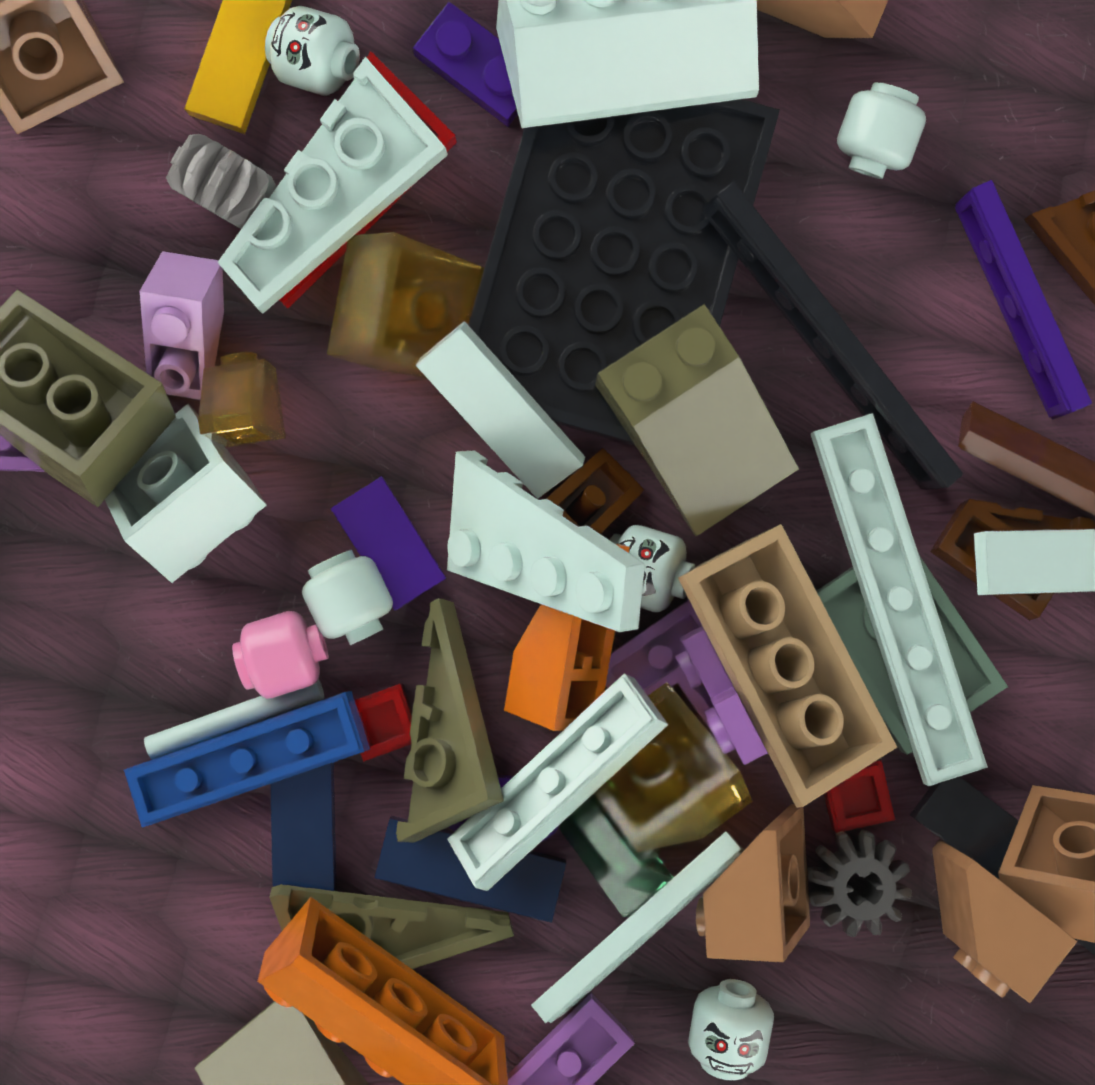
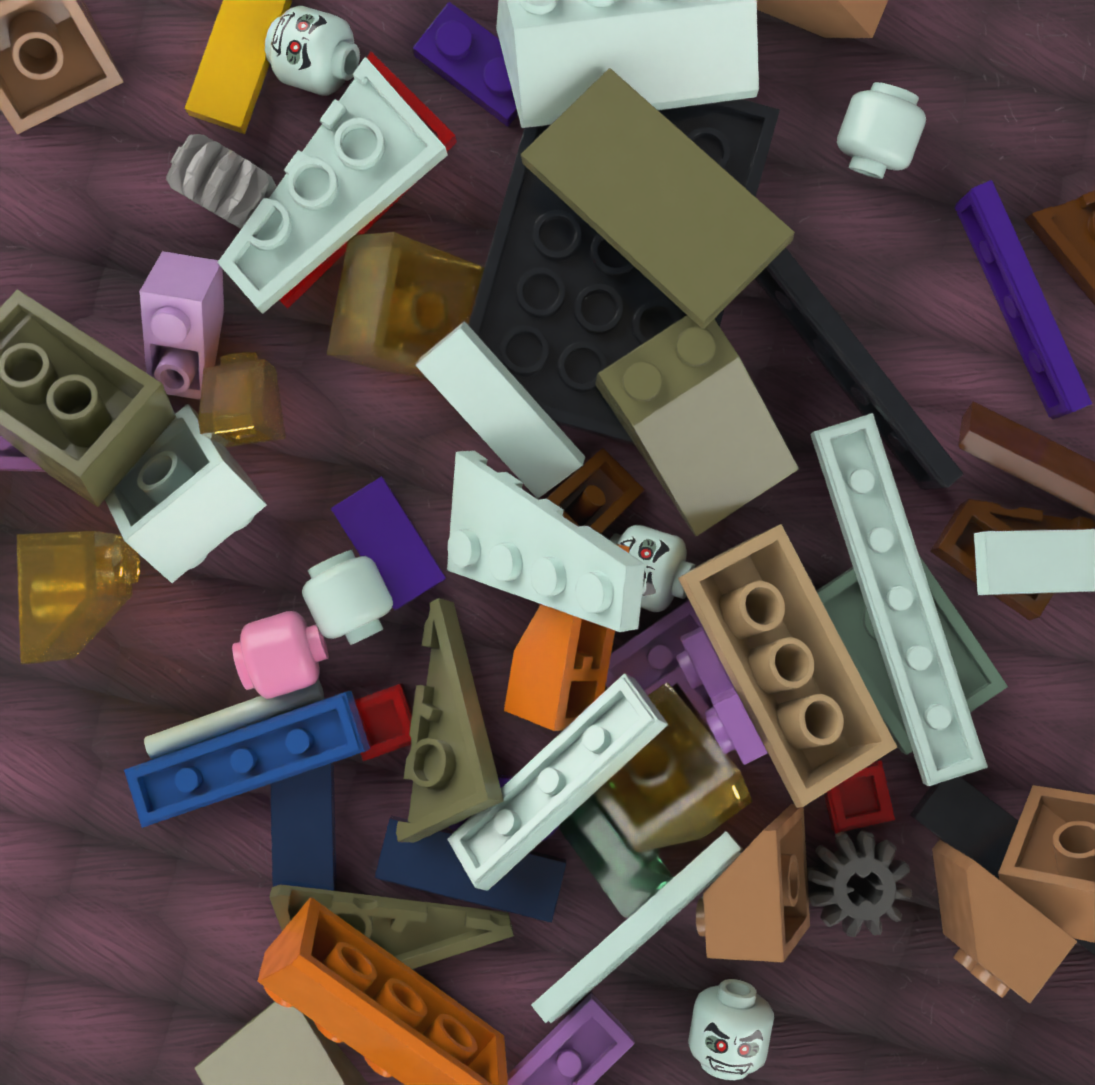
none -> clear yellow slope [17,531,140,664]
none -> olive tile [521,68,795,329]

